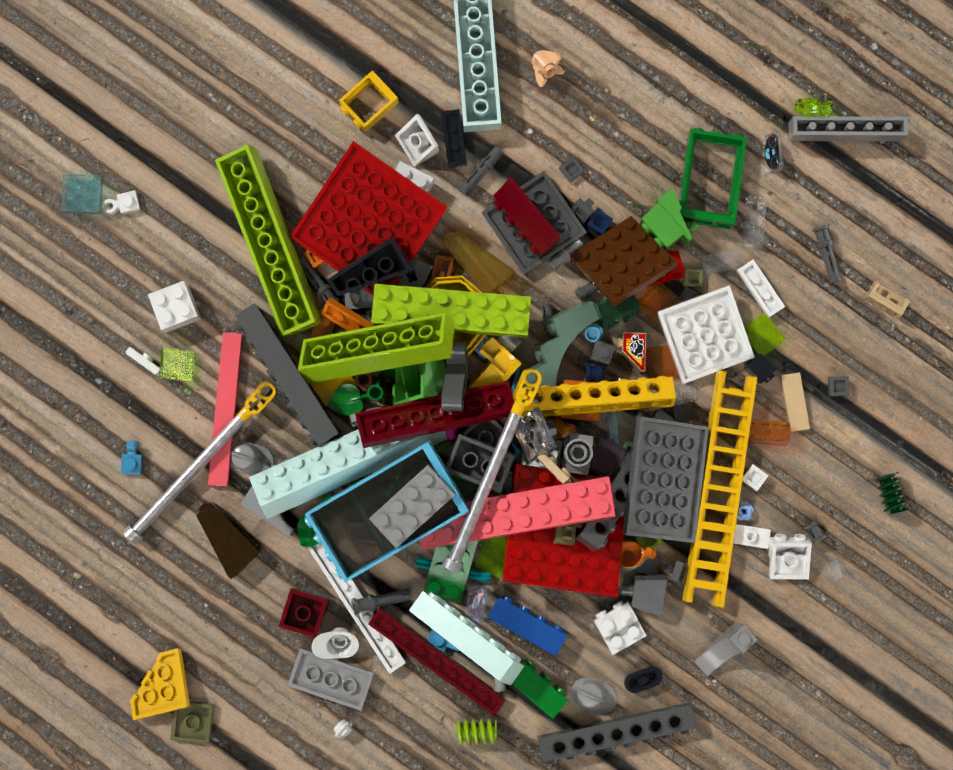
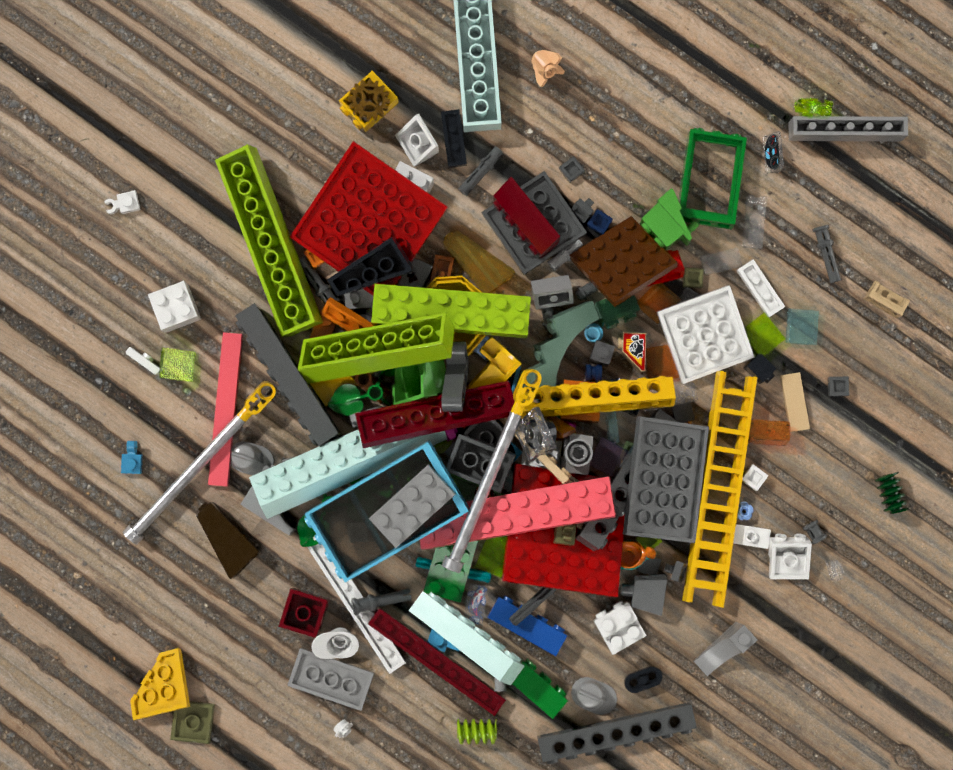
clear light blue plate [61,174,103,214] -> none
white tile [497,336,522,352] -> none
none -> pearl gold gear [348,79,390,122]
none -> dark grey axle [509,588,557,626]
none -> light grey brick [531,275,573,310]
none -> clear light blue piece [786,308,819,345]

